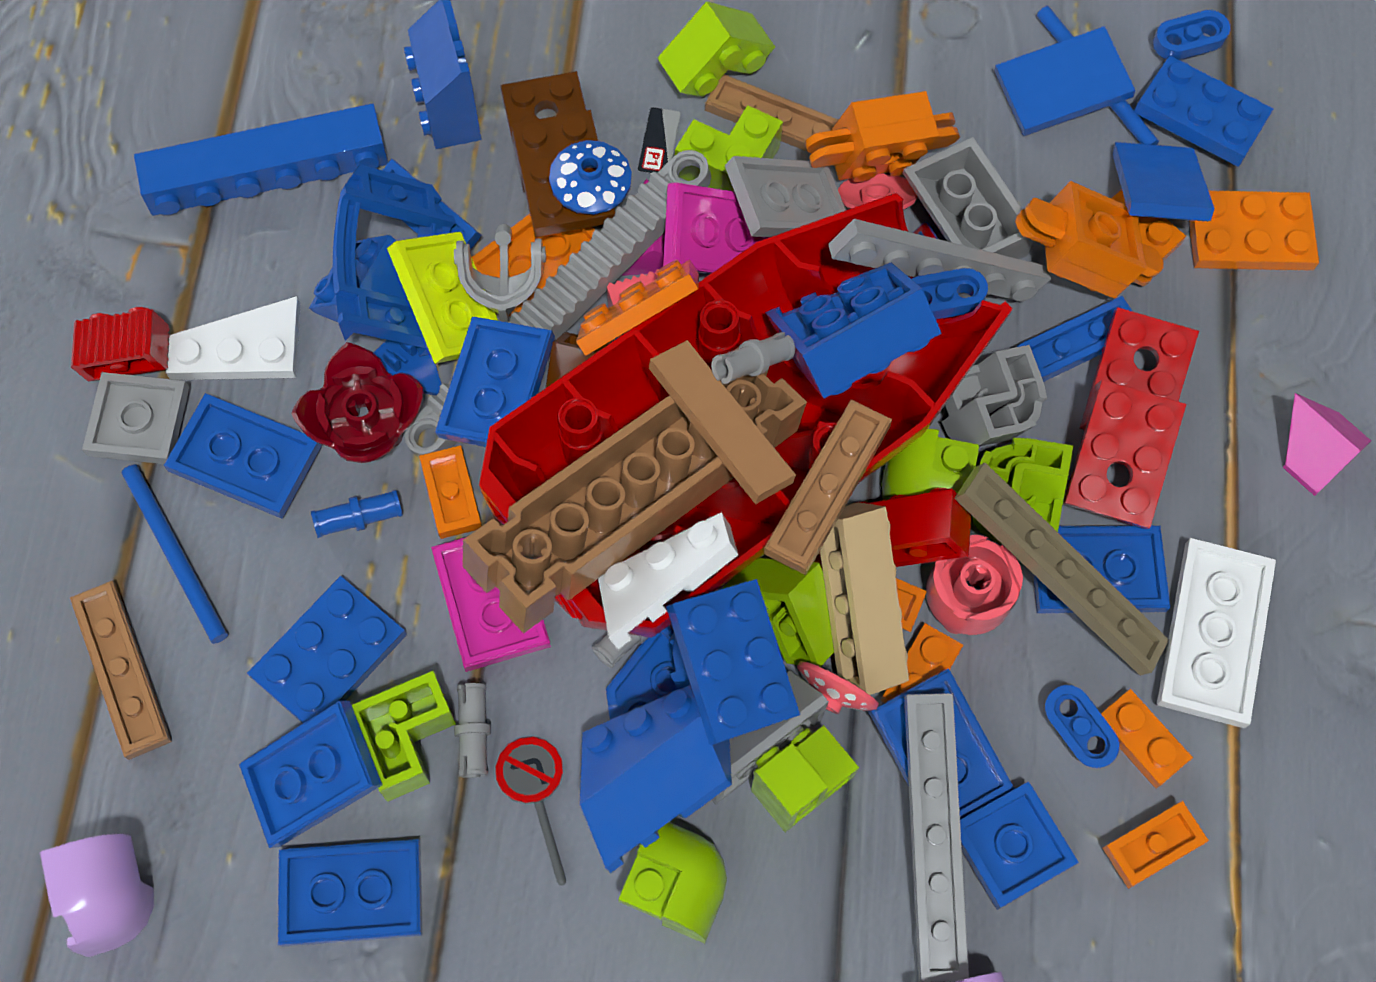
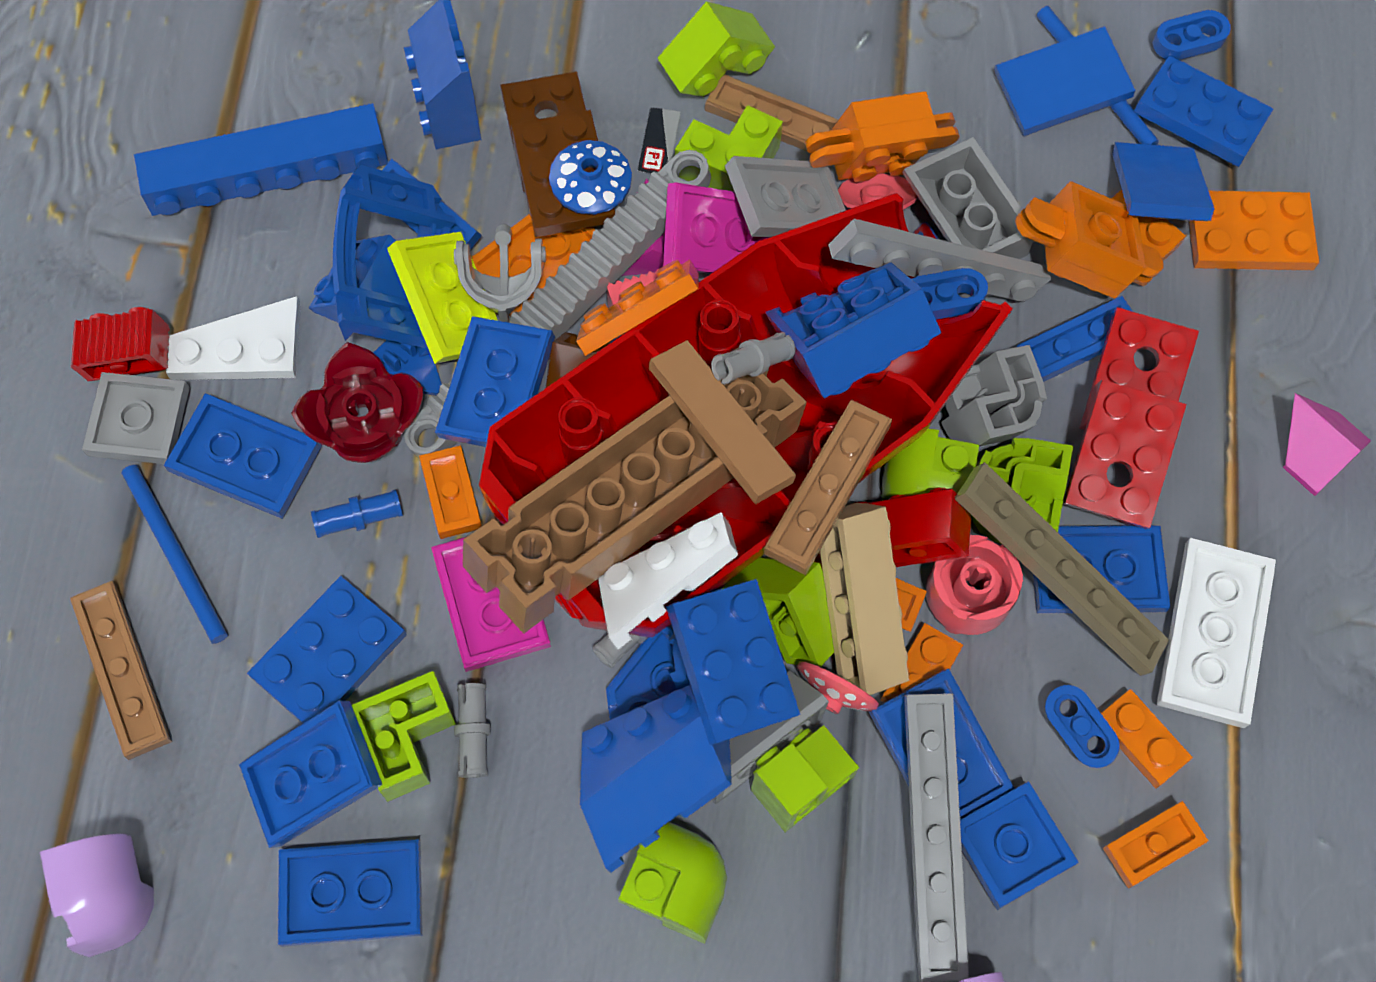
piece [495,737,566,885] -> none

